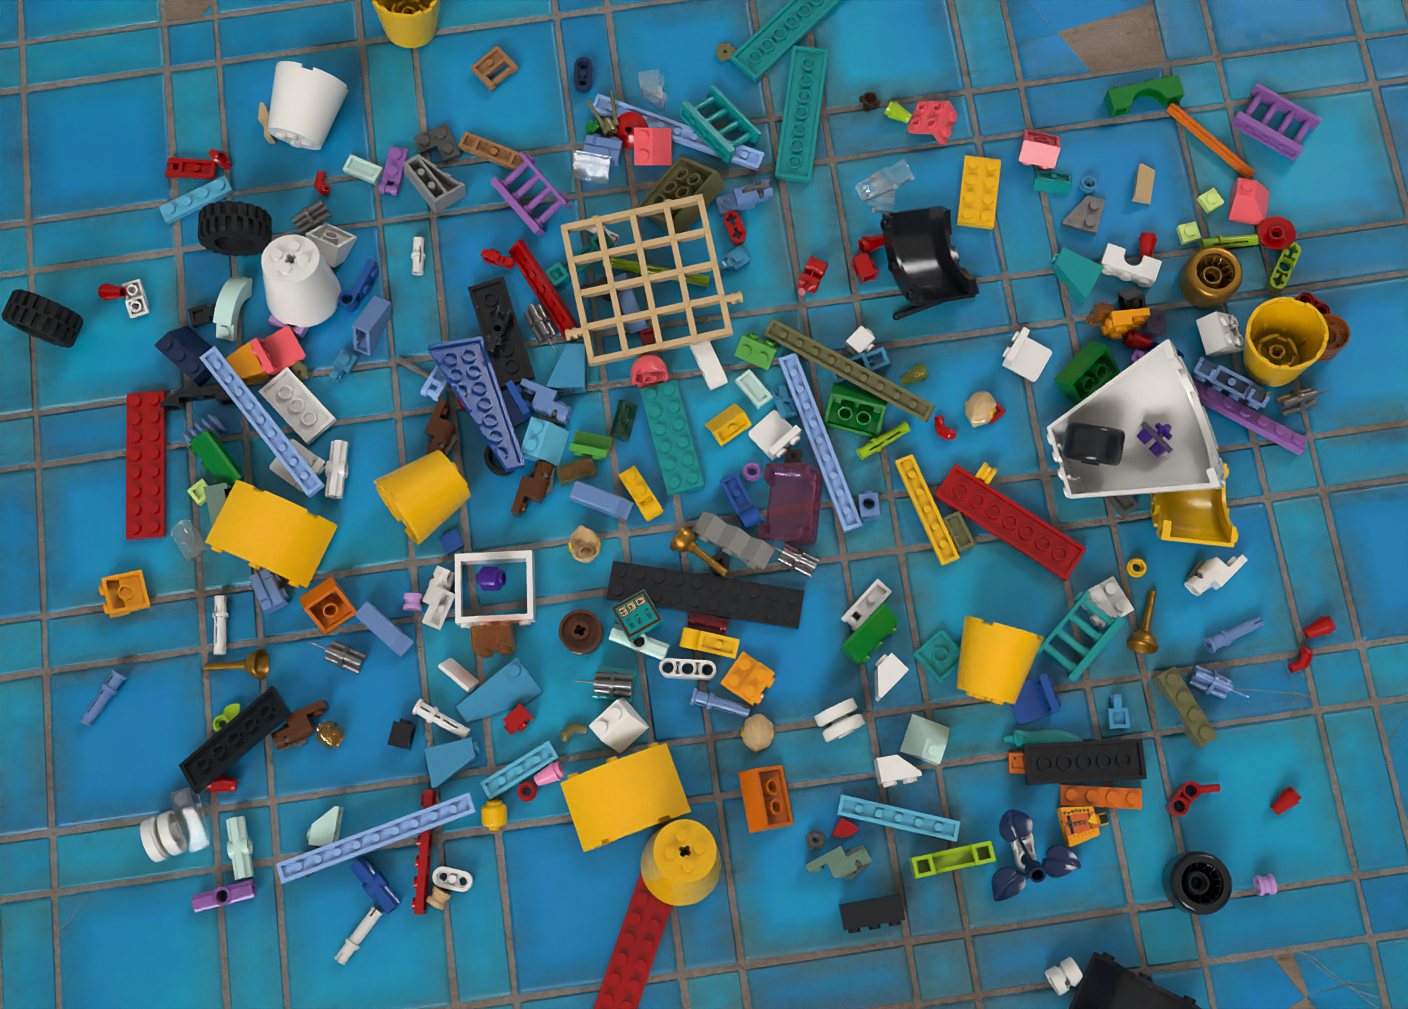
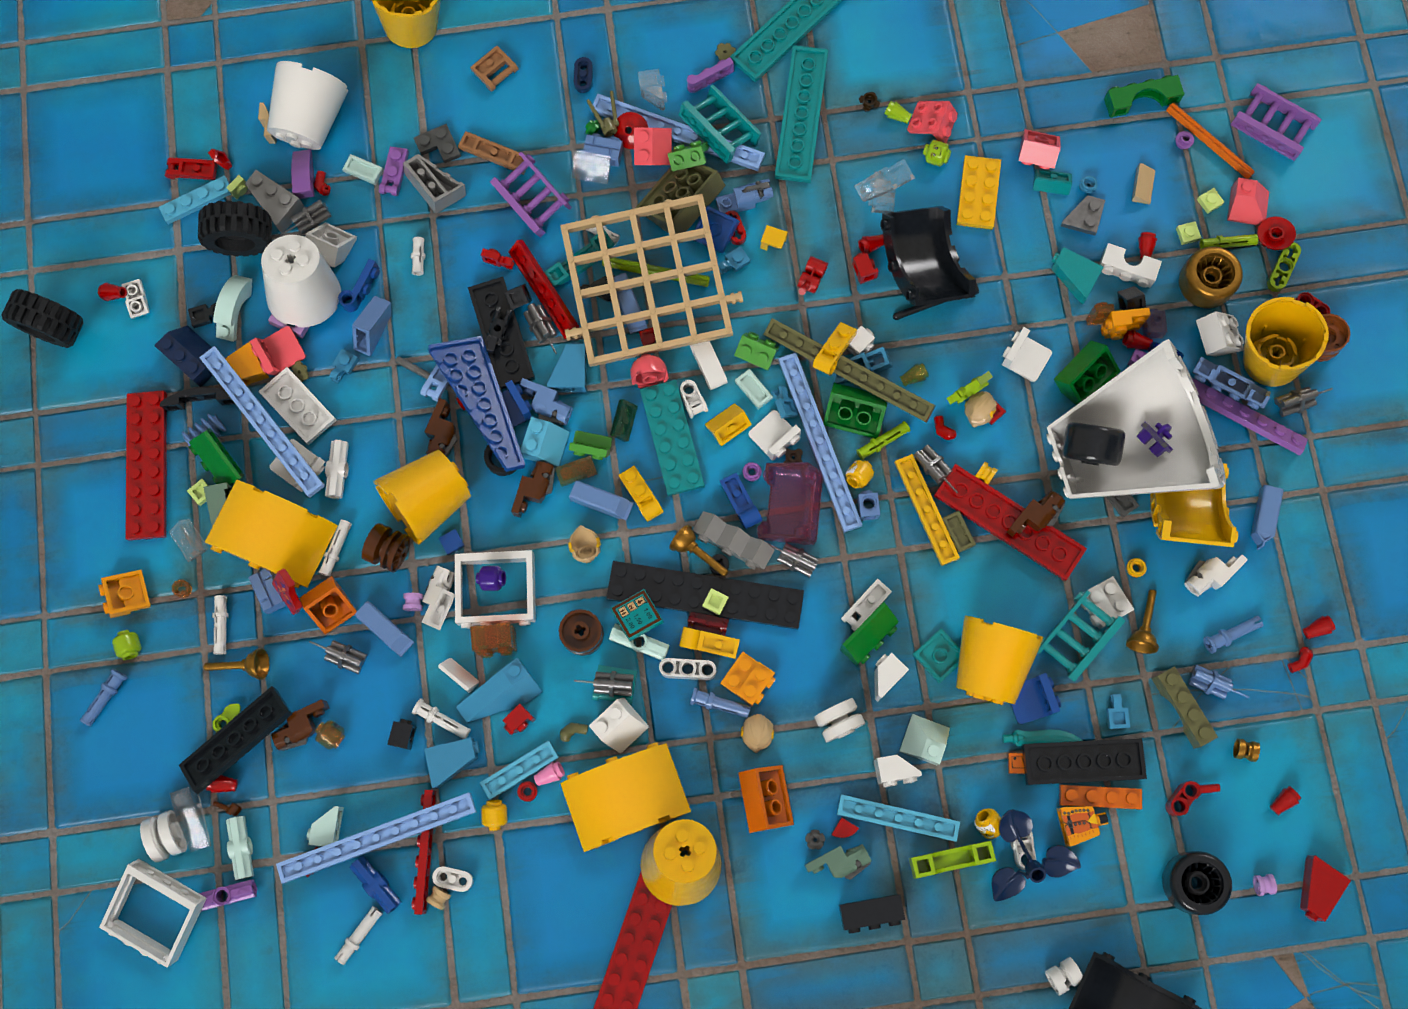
none -> white window [99,859,207,968]
none -> lime head [112,630,142,660]
none -> clear orange bush [172,580,192,598]
none -> reddish brown hand [213,801,242,816]
none -> yellowish green plate [226,175,248,199]
none -> light grey wedge [245,170,304,233]
none -> red tile [272,568,303,615]
none -> medium lavender slope [291,149,315,199]
none -> white pin [318,519,352,577]
none -> reddish brown wheel [362,523,411,573]
none -> black brick [504,284,532,310]
none -> bright green bracket [668,140,709,171]
none -> white piece [680,380,708,418]
none -> medium lavender plate [687,58,734,93]
none -> blue tile [693,206,740,254]
none -> yellowish green plate [702,588,729,615]
none -> yellow panel [760,225,788,251]
none -> yellow plate [813,322,857,375]
none -> yellow head [846,460,874,488]
none -> flat silver piece [914,444,958,493]
none -> lime head [923,140,951,167]
none -> lime plate [946,371,993,405]
none -> yellow head [974,808,1001,839]
none -> reddish brown plate [1007,491,1065,537]
none -> medium lavender plate [1175,131,1194,149]
none -> pearl gold wheel [1233,738,1260,762]
none -> medium blue piece [1251,485,1284,550]
none -> red slope [1300,855,1351,922]

